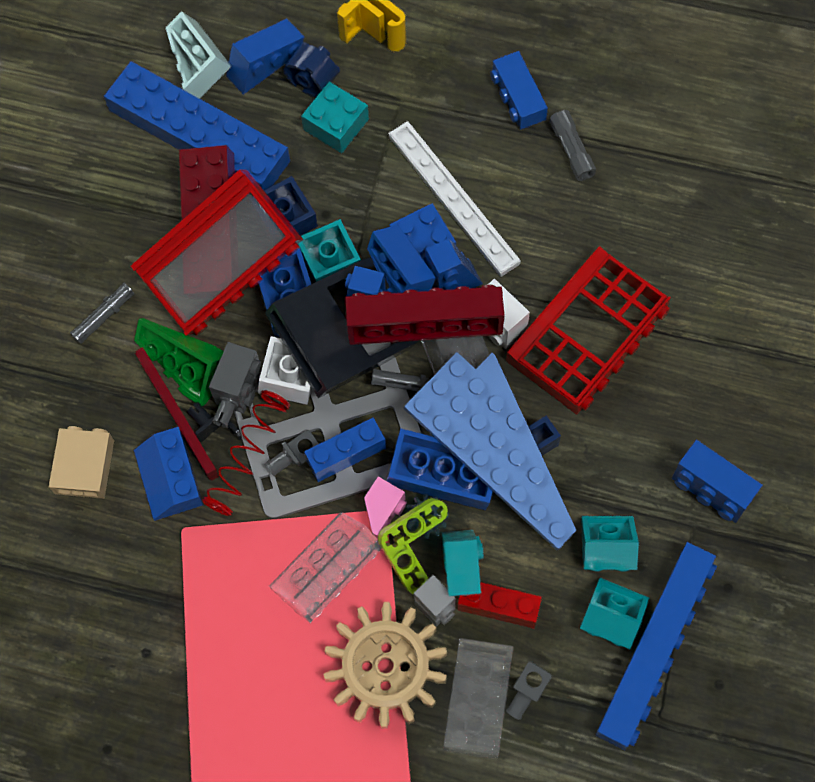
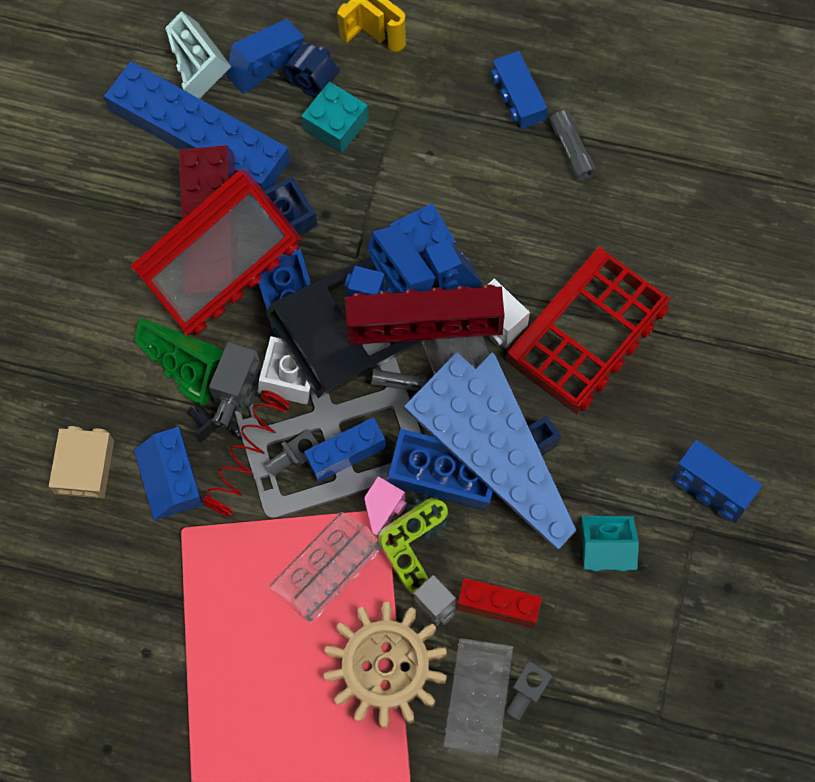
dark grey pin [70,283,135,344] -> none
dark red tile [135,347,219,481] -> none
teal brick [298,219,361,283] -> none
white tile [388,121,521,277] -> none
teal wedge [442,530,483,596] -> none
teal slope [580,578,649,649] -> none
blue brick [595,542,717,750] -> none

